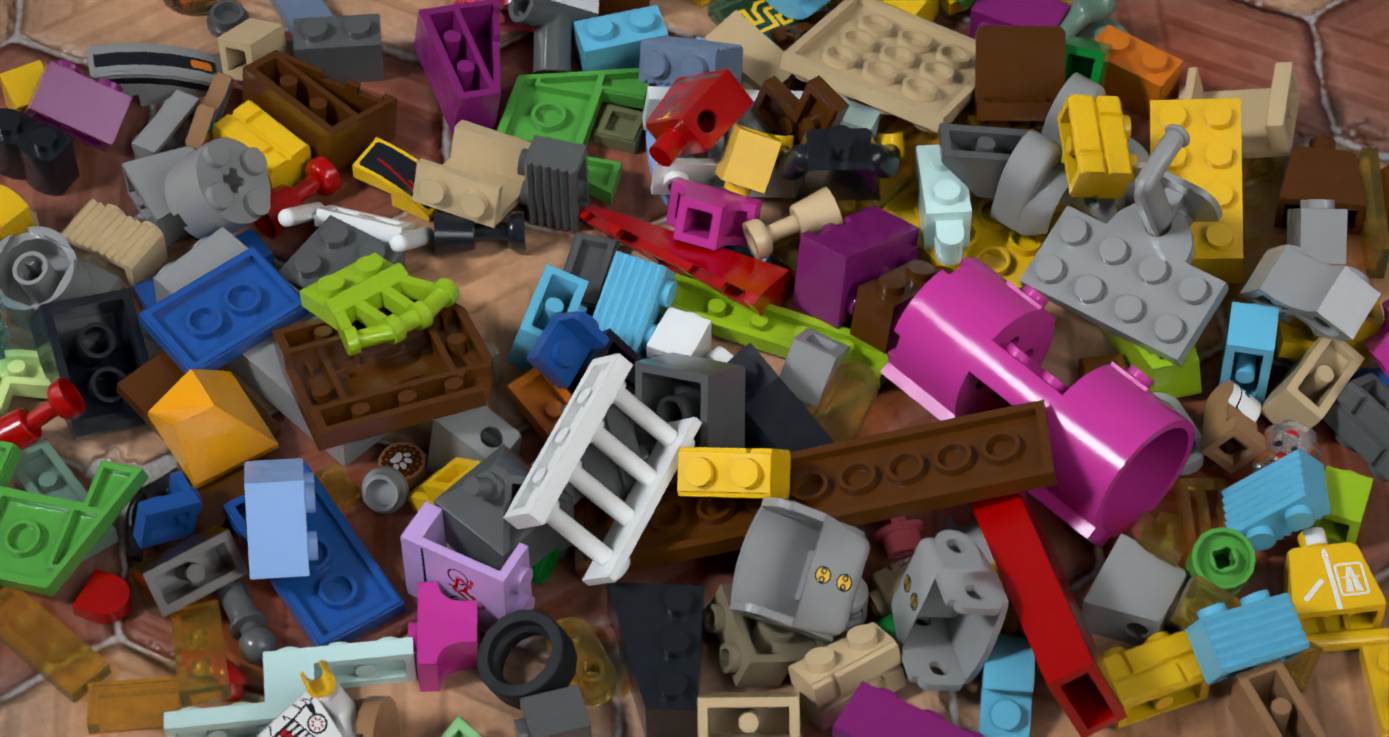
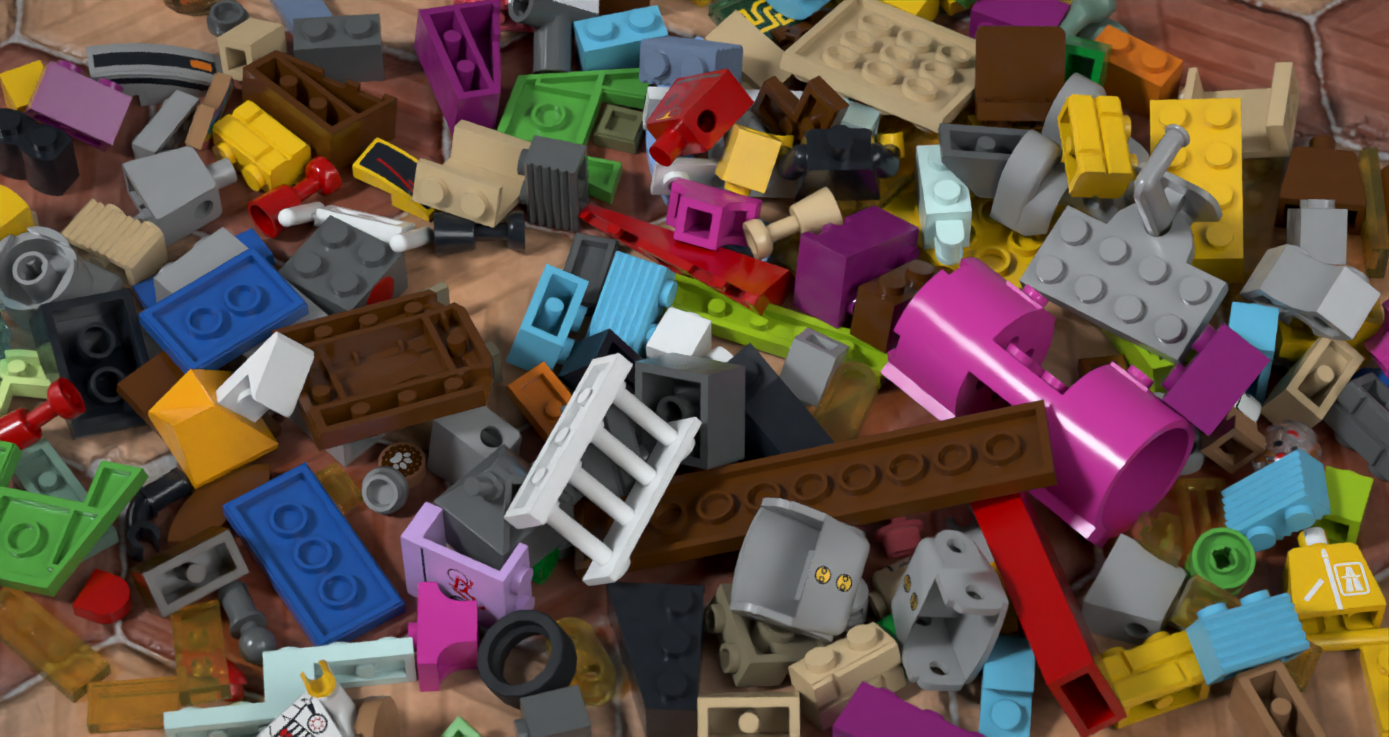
blue bracket [133,471,202,549] -> none
light grey brick [164,138,271,239] -> none
light blue brick [244,458,318,580] -> none
lime plate [299,252,460,356] -> none
yellow slope [407,457,482,512] -> none
blue bracket [526,311,610,388] -> none
yellow brick [677,447,791,499] -> none
none -> white slope [216,331,314,423]
none -> magenta brick [1161,323,1270,436]

